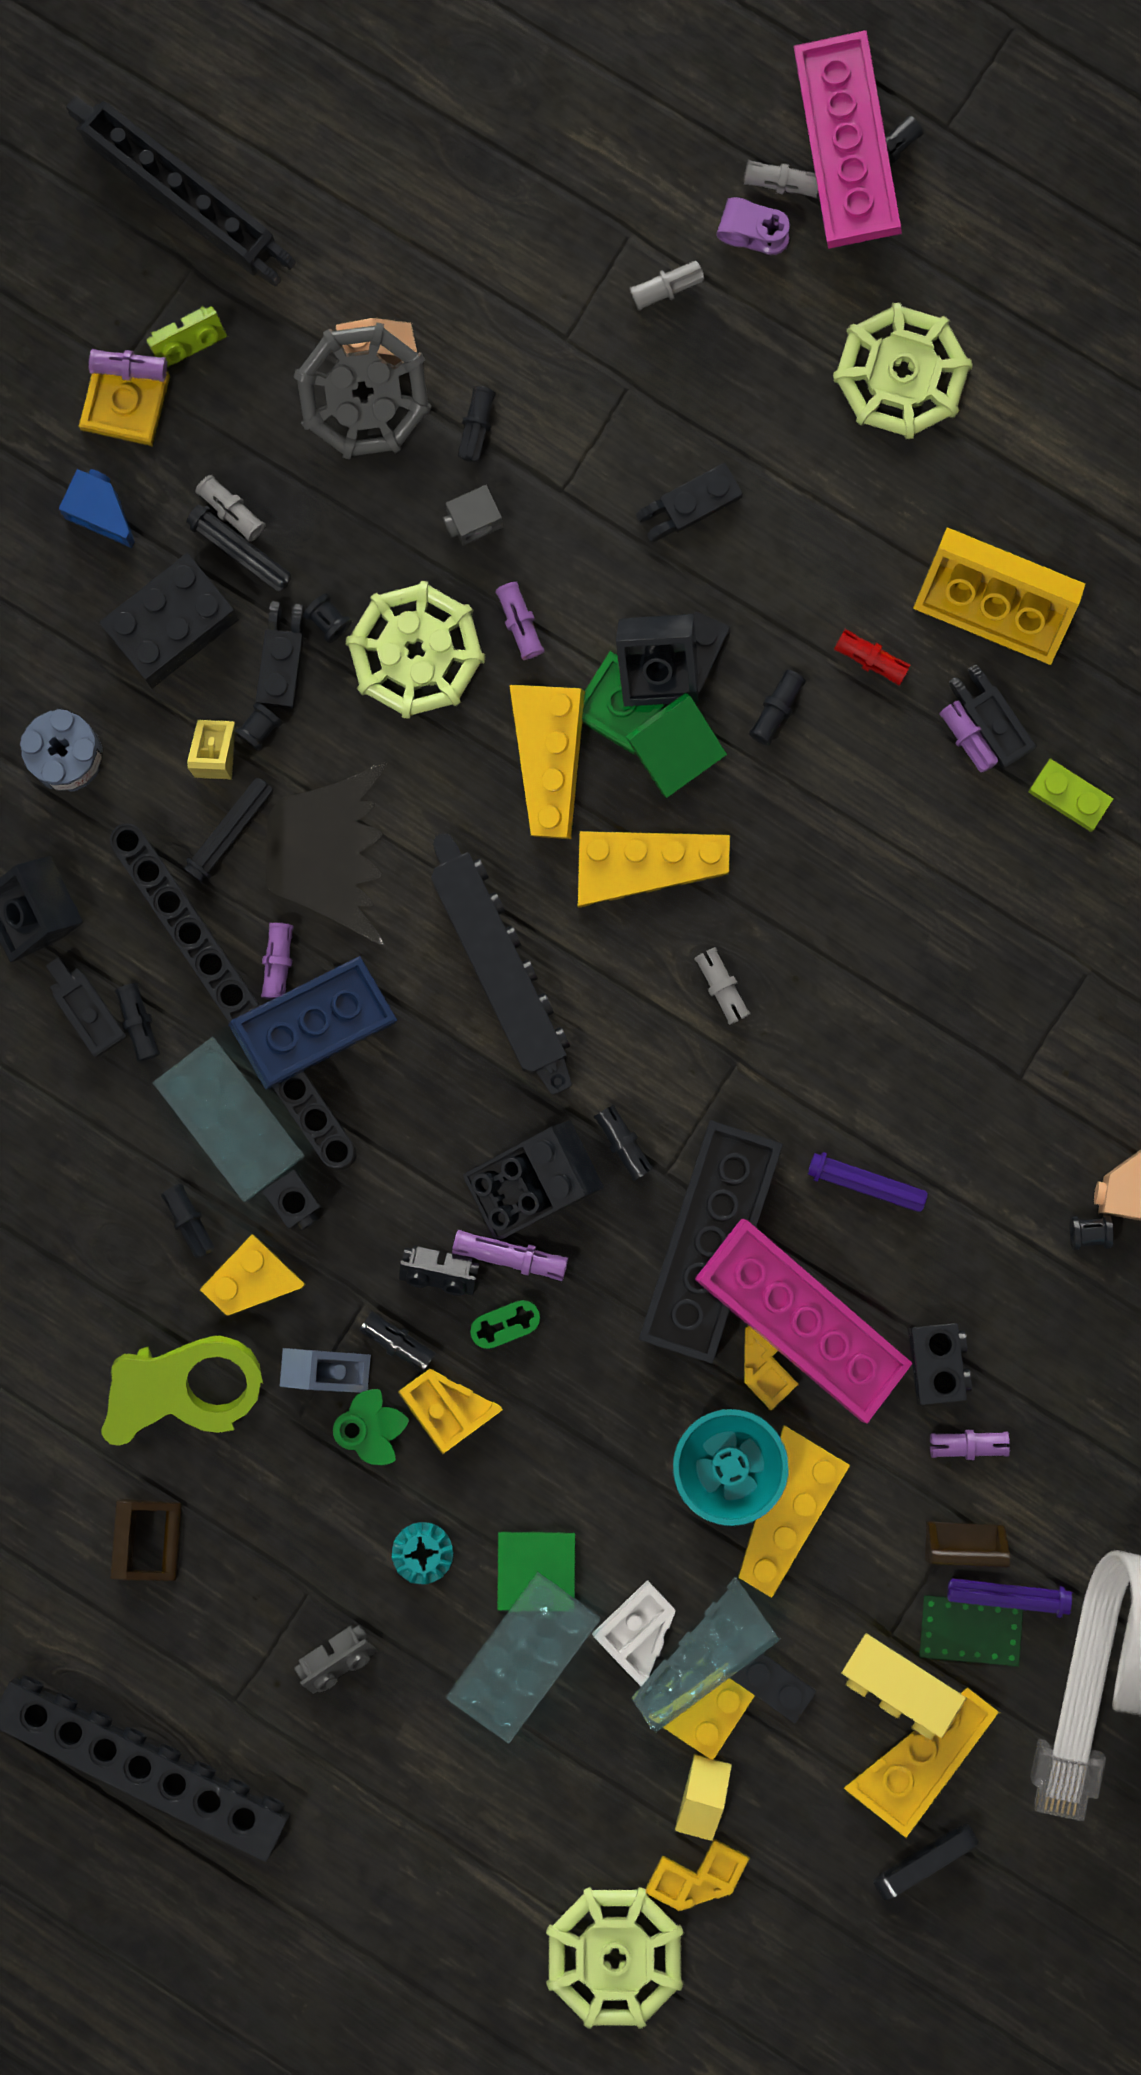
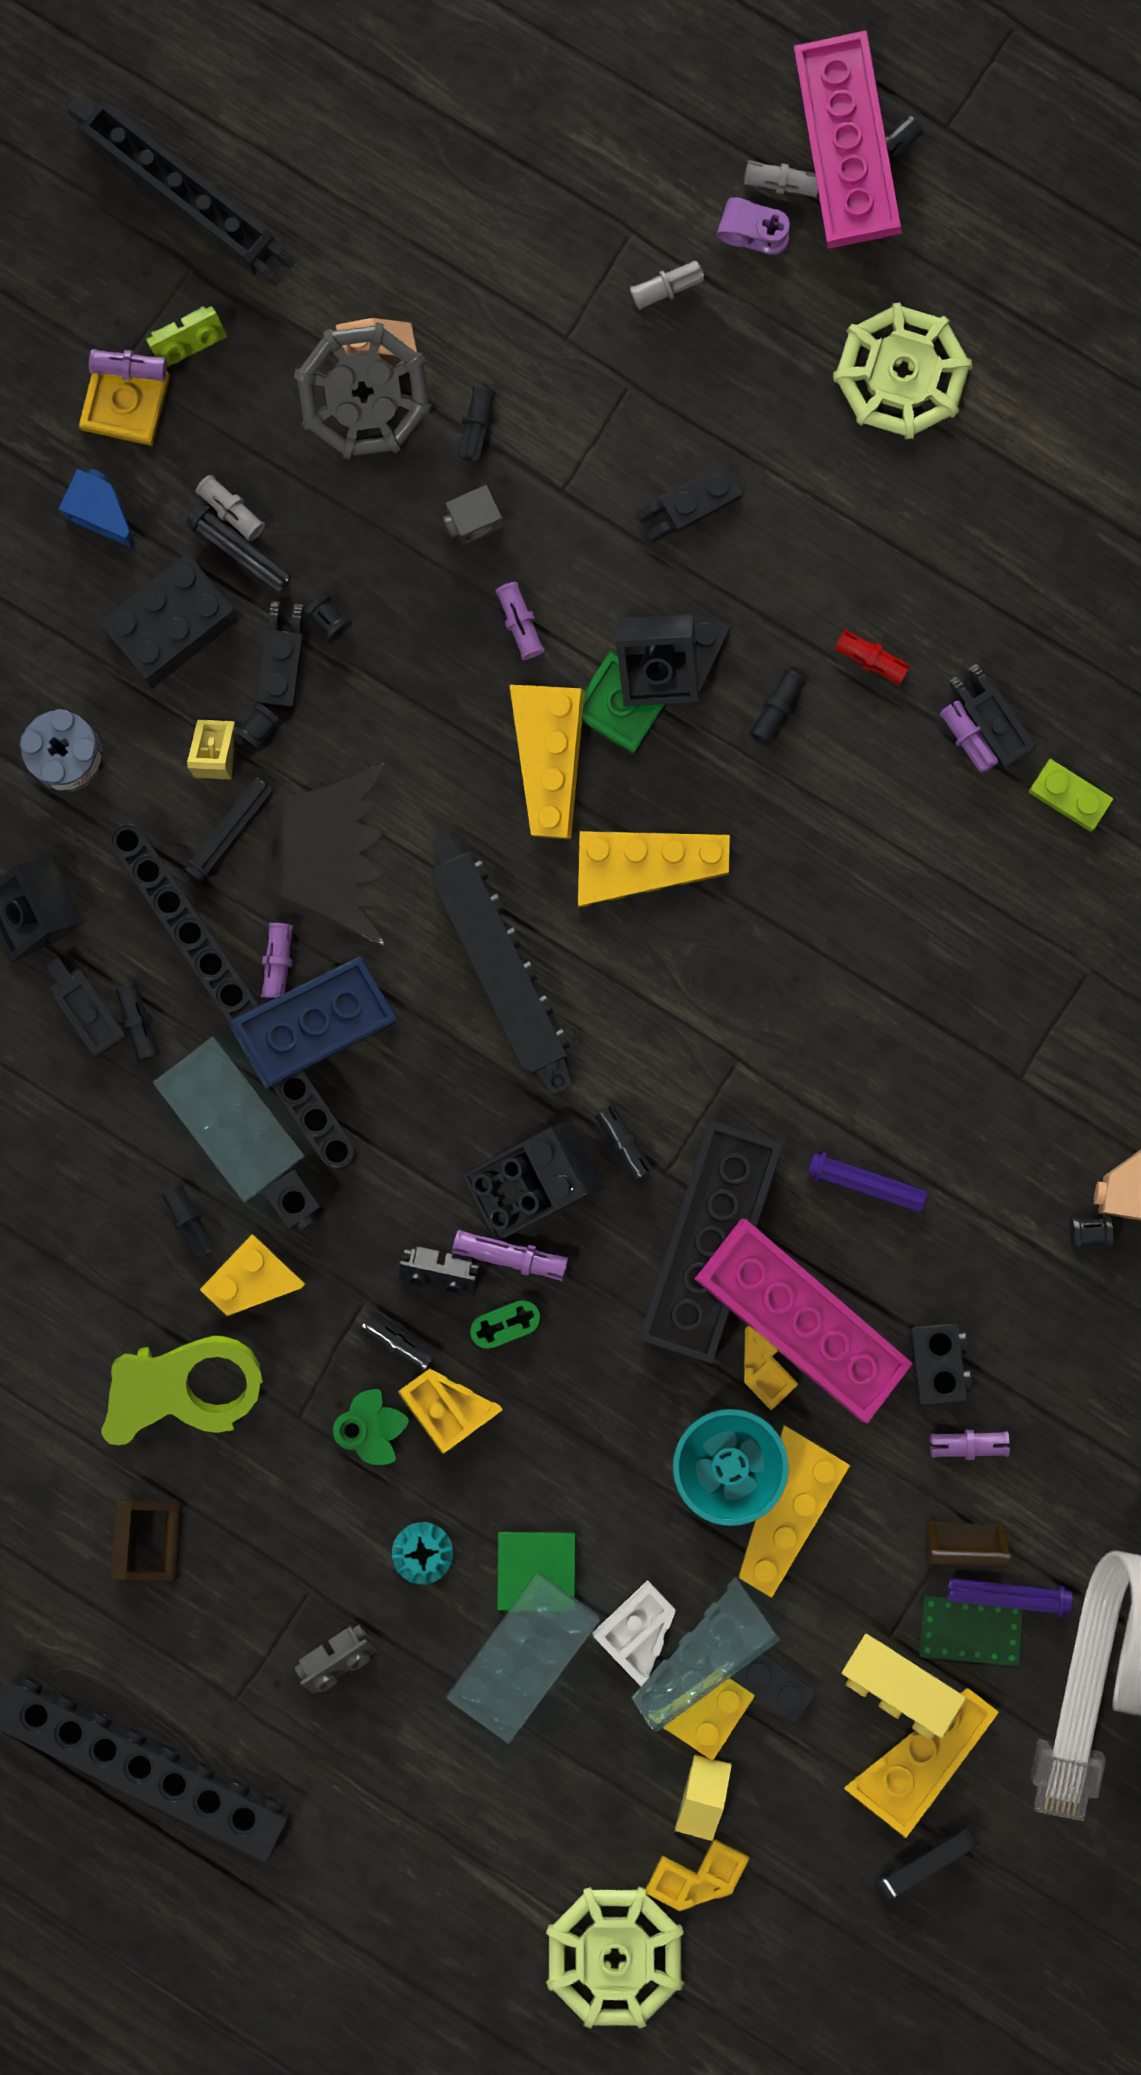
sand blue slope [280,1348,371,1392] -> none
yellowish green plate [346,581,485,719] -> none
green tile [625,693,727,798] -> none
light grey pin [694,947,751,1025] -> none
yellow slope [913,527,1085,665] -> none

